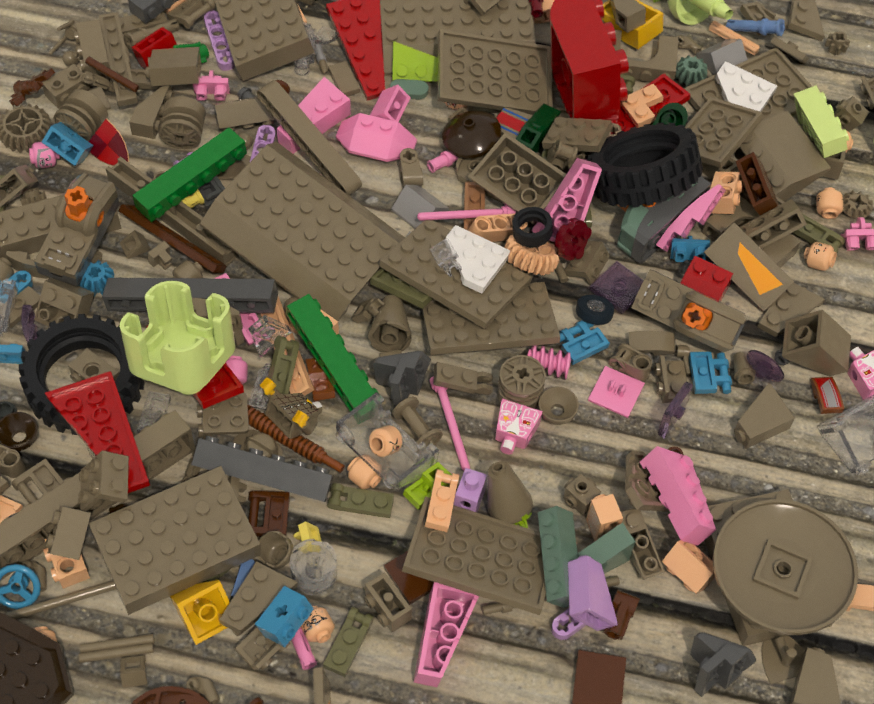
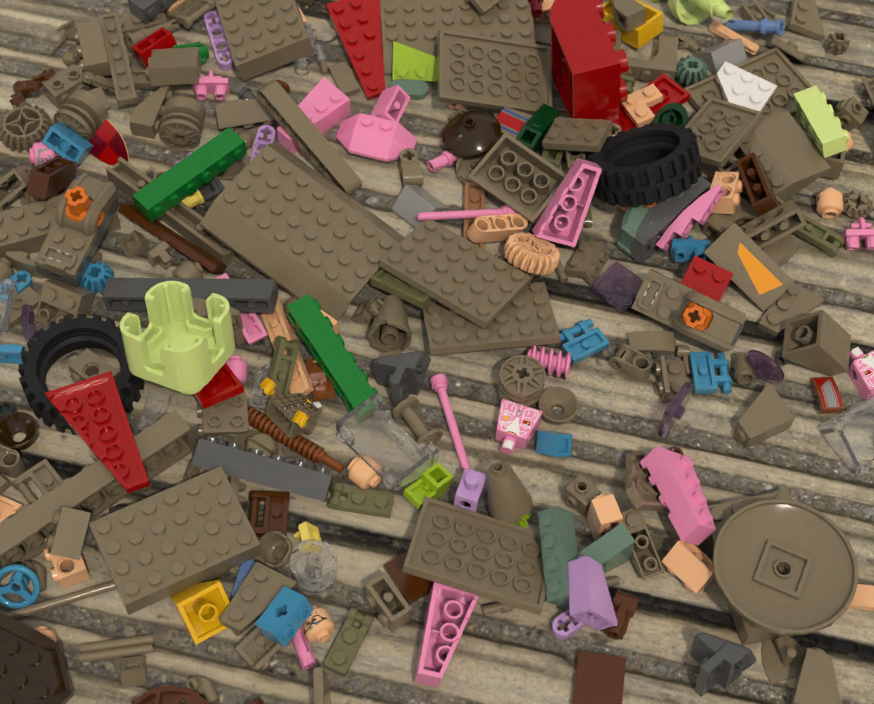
dark tan bracket [78,451,128,512] -> none
reddish brown bar [85,56,139,93] -> none
clear wing [248,315,292,357] -> none
light nougat head [369,425,403,457] -> none
light nougat plate [424,469,459,532] -> none
clear plate [429,238,462,277] -> none
dark tan hinge [434,362,493,395] -> none
white plate [445,225,511,294] -> none
black tyre [512,207,553,248] -> none
dark tan piece [546,139,578,171] -> none
dark red plate [555,218,592,261] -> none
black bush [576,295,614,325] -> none
bright pink piece [588,366,645,418] -> none
light nougat head [804,242,837,271] -> none
none -> reddish brown brick [26,156,76,200]
none -> dark azure panel [536,431,573,457]

